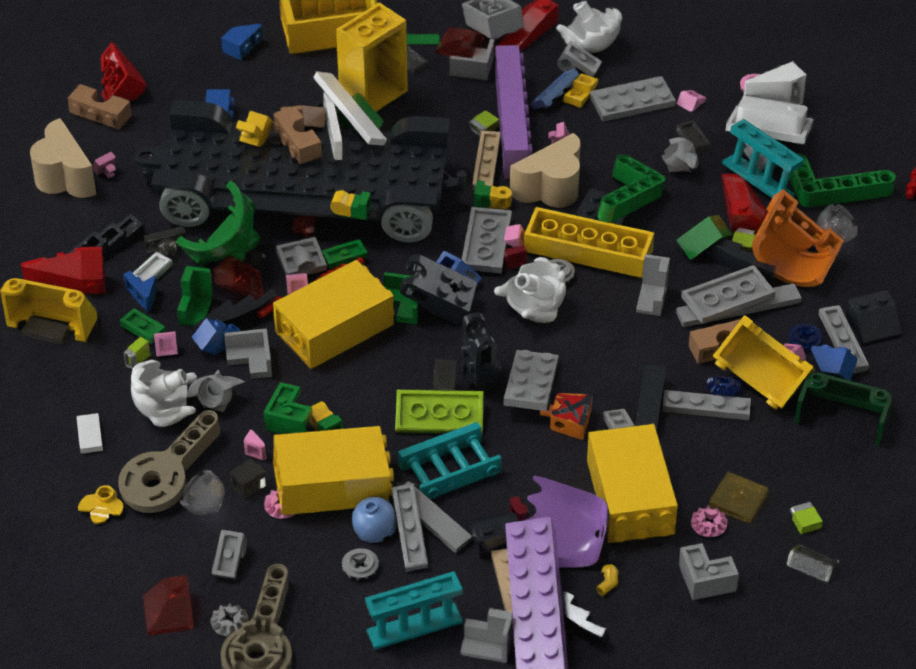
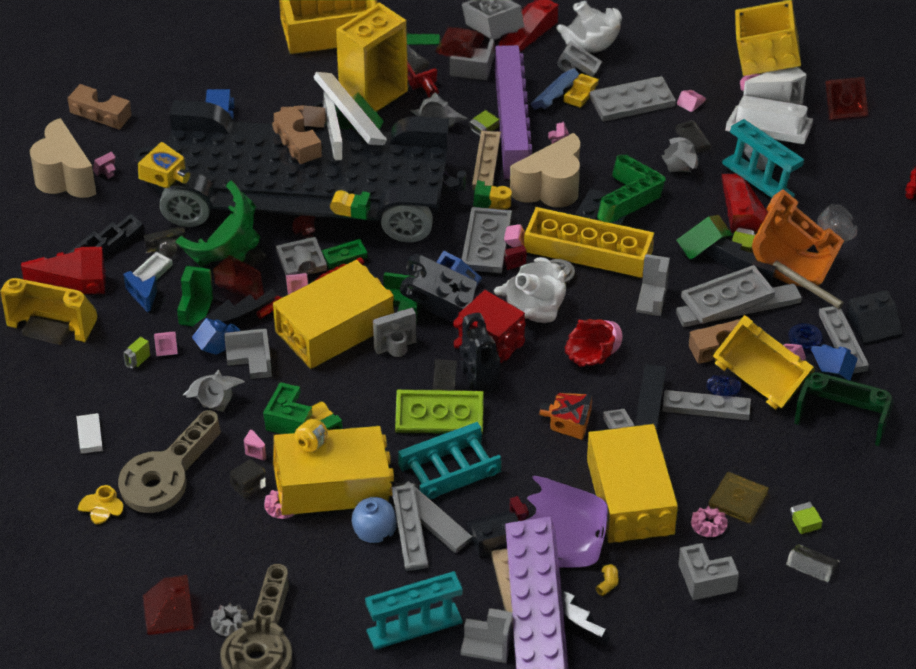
red wedge [101,42,147,102] -> none
green plate [120,308,166,344] -> none
white piece [131,360,197,427] -> none
clear cylinder [180,470,225,516] -> none
light grey plate [212,530,247,579] -> none
blue slope [221,24,263,60] -> none
yellow brick [236,111,274,147] -> none
light grey gear [342,548,378,581] -> none
light grey plate [503,350,559,411] -> none
green beam [789,154,896,207] -> none
none -> yellow torso [138,142,190,188]
none -> yellow head [295,419,328,452]
none -> light grey plate [373,308,416,357]
none -> red bracket [407,62,439,98]
none -> light grey hair [410,93,468,128]
none -> red container [454,290,526,363]
none -> red hair [565,319,623,367]
none -> yellow container [735,0,801,76]
none -> dark tan bar [773,261,844,309]
none -> clear red slope [826,77,868,119]

